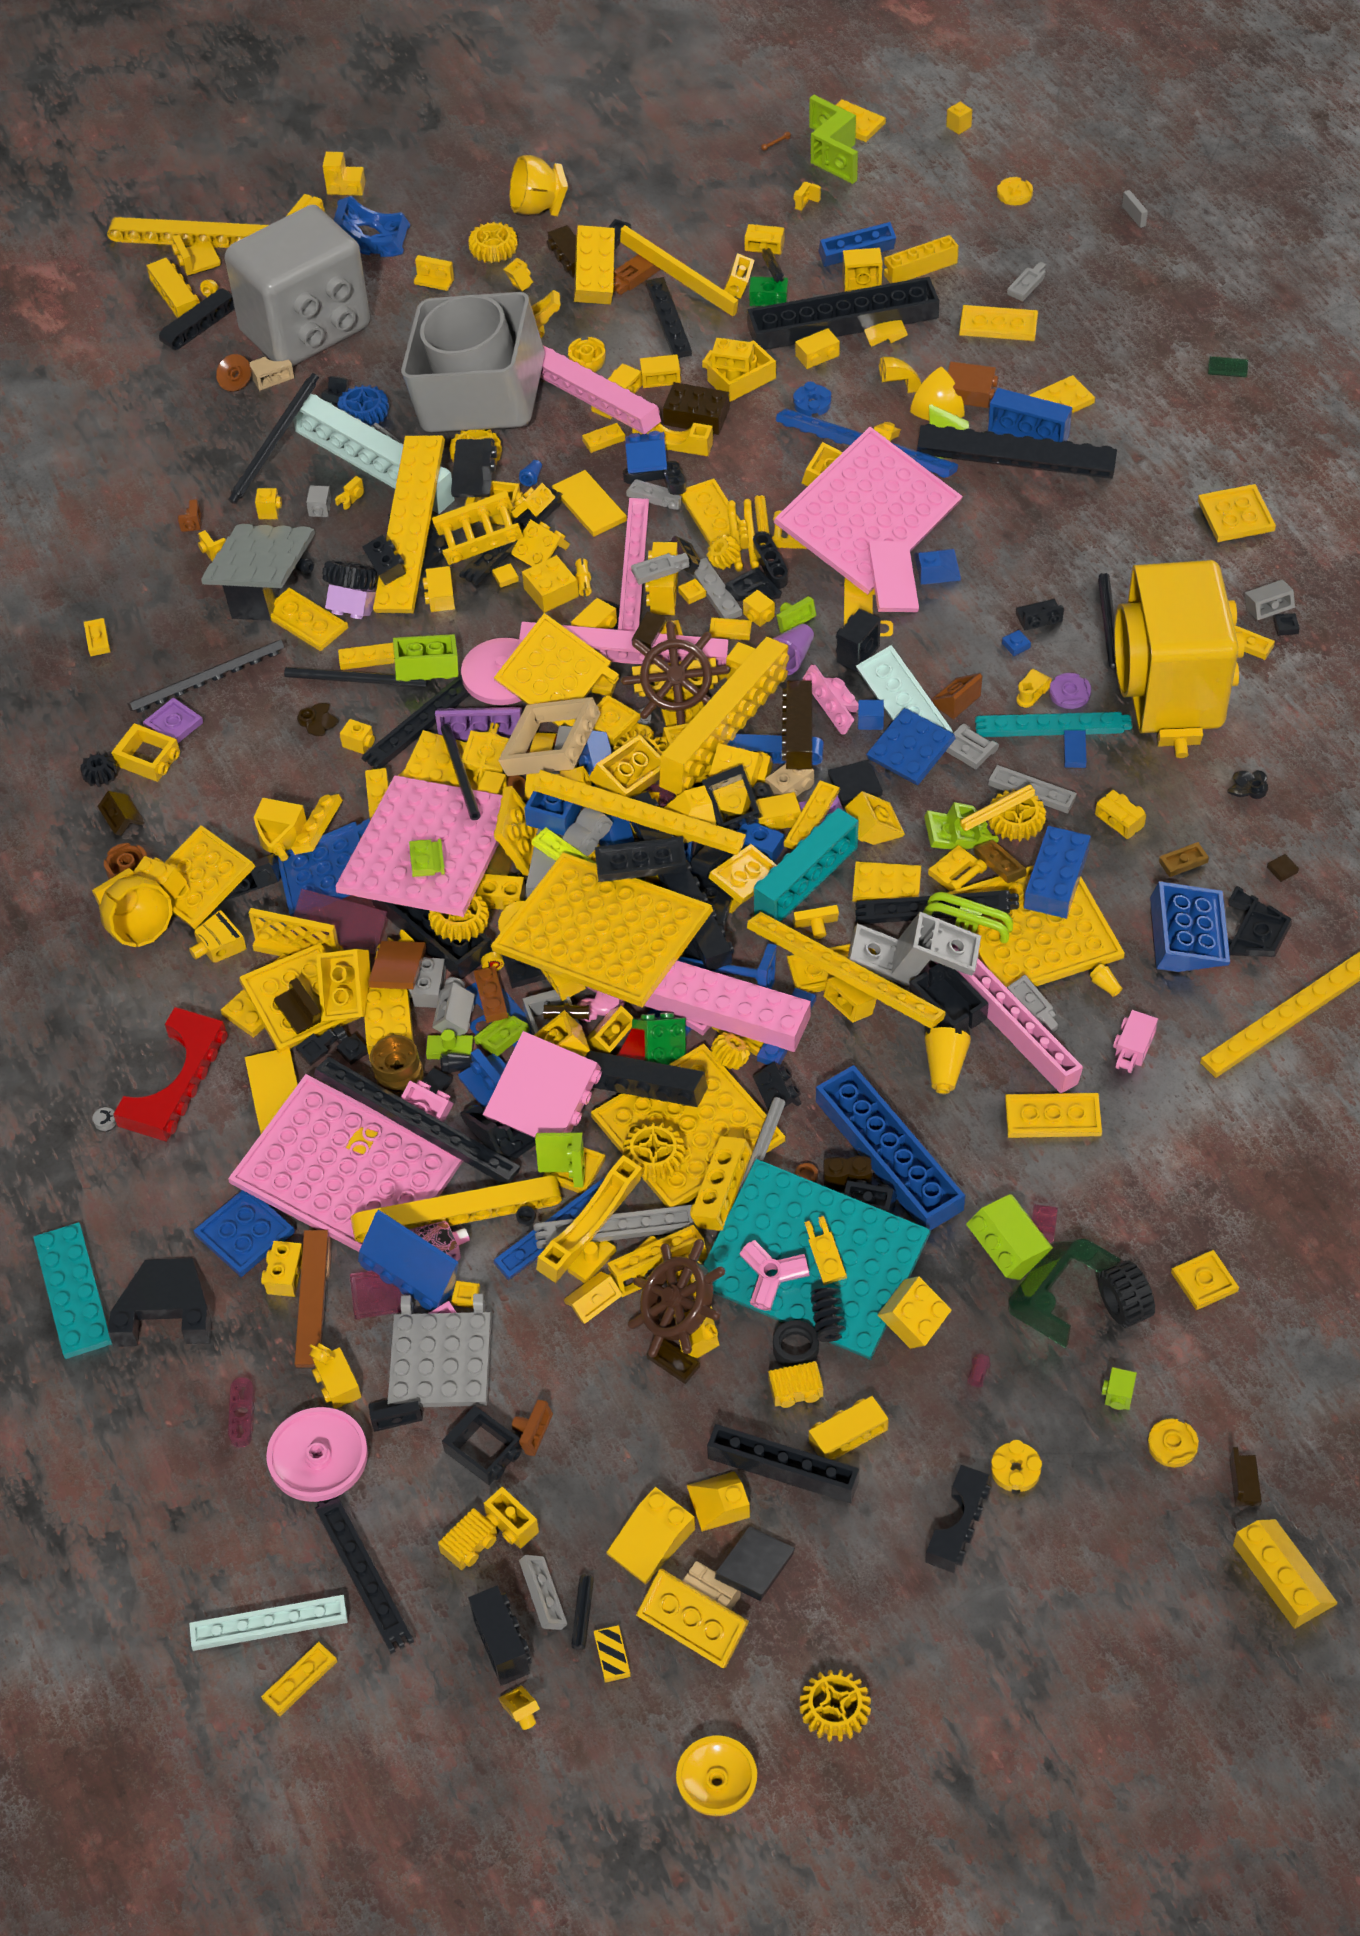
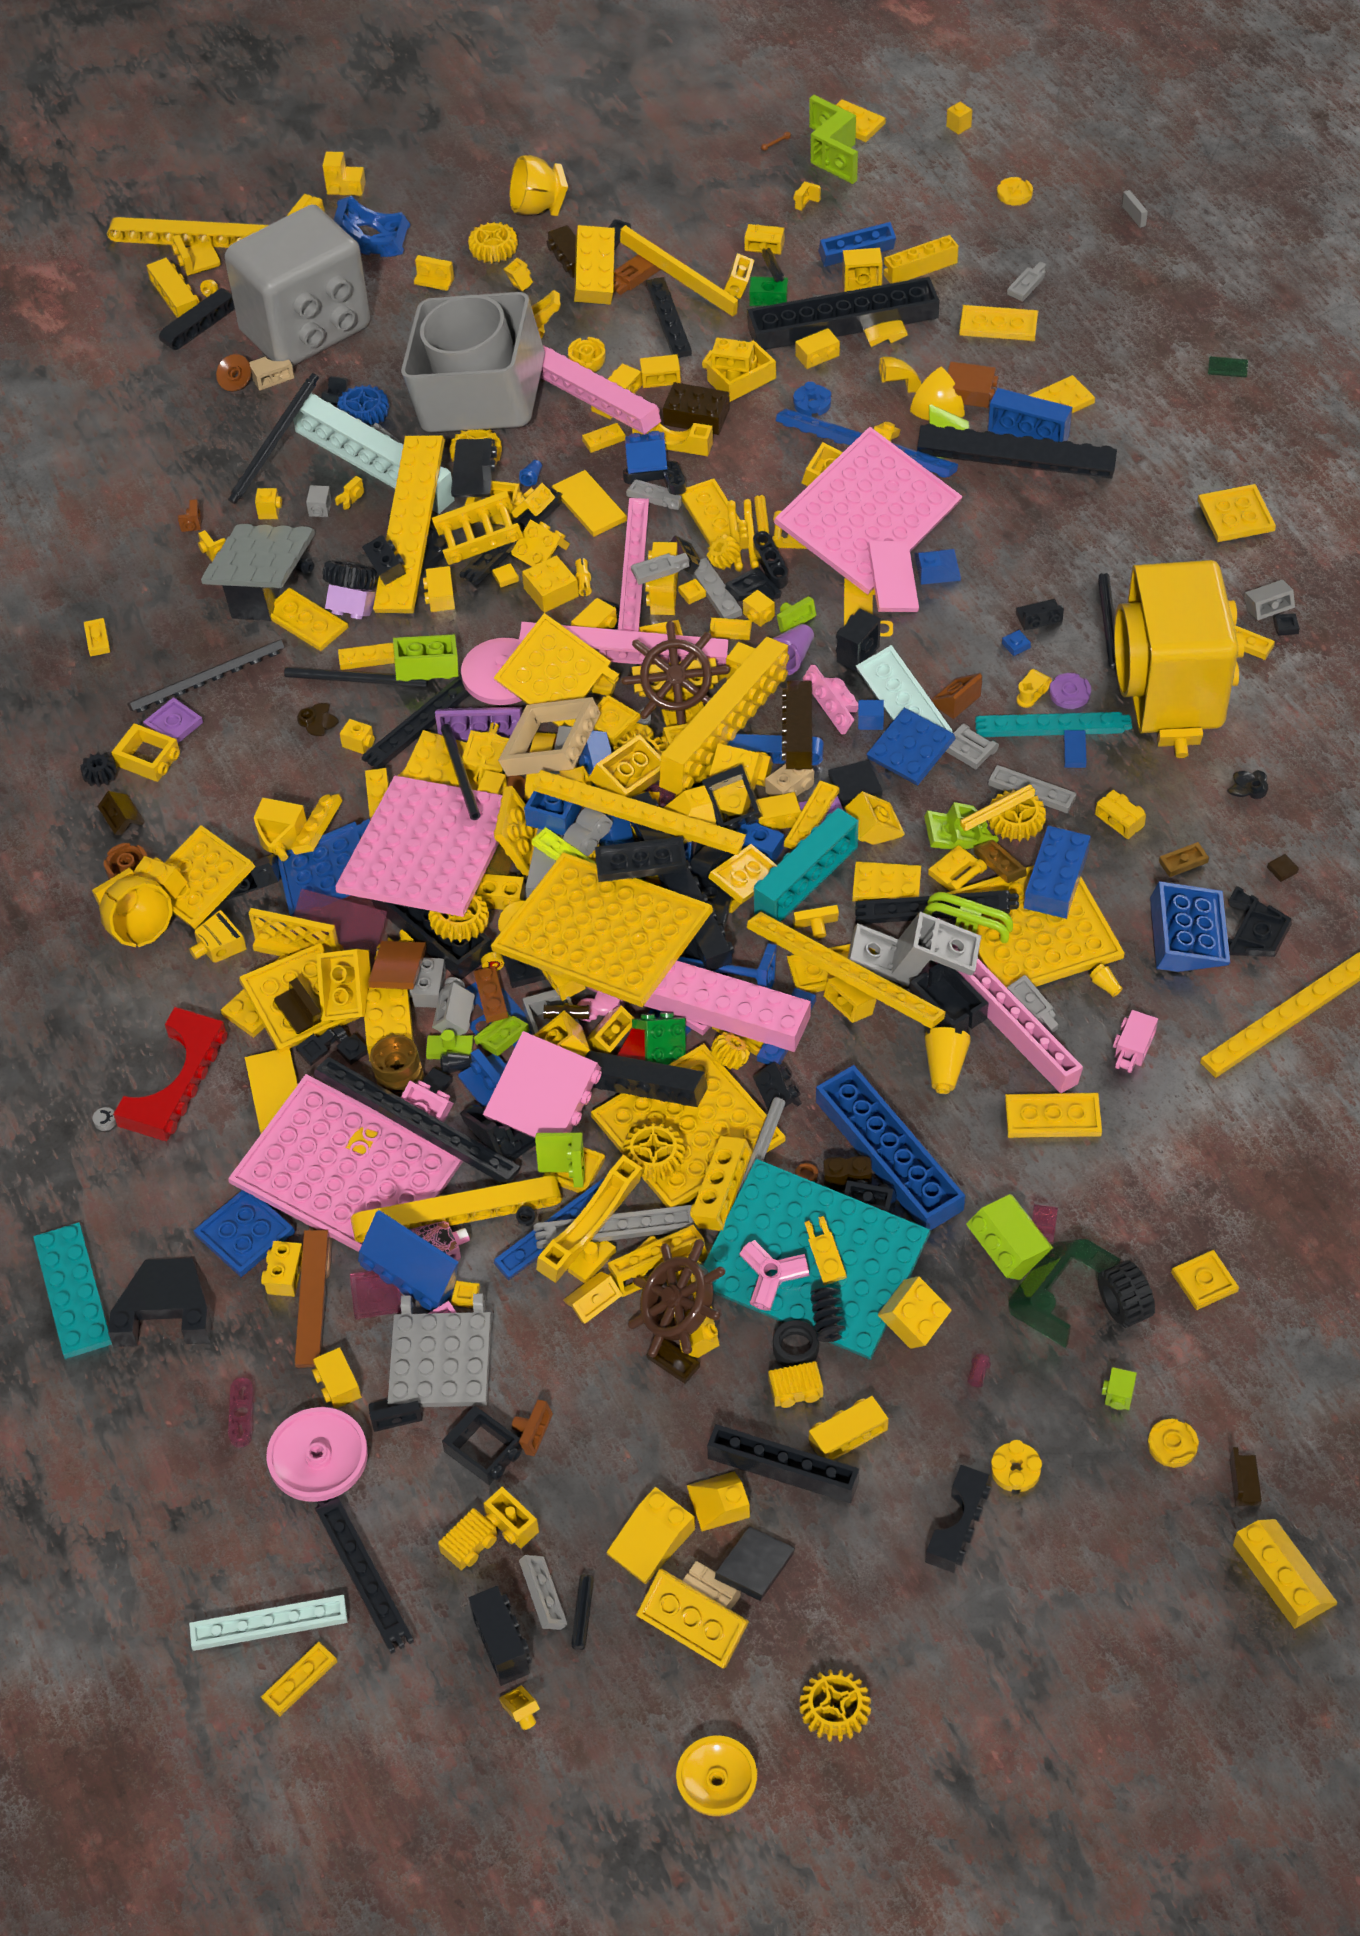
yellow plate [309,1343,334,1364] -> none
lime plate [409,839,445,877] -> none
yellow tile [594,1625,631,1683] -> none
dark brown tile [632,611,666,650] -> none
black arm [753,782,774,798] -> none

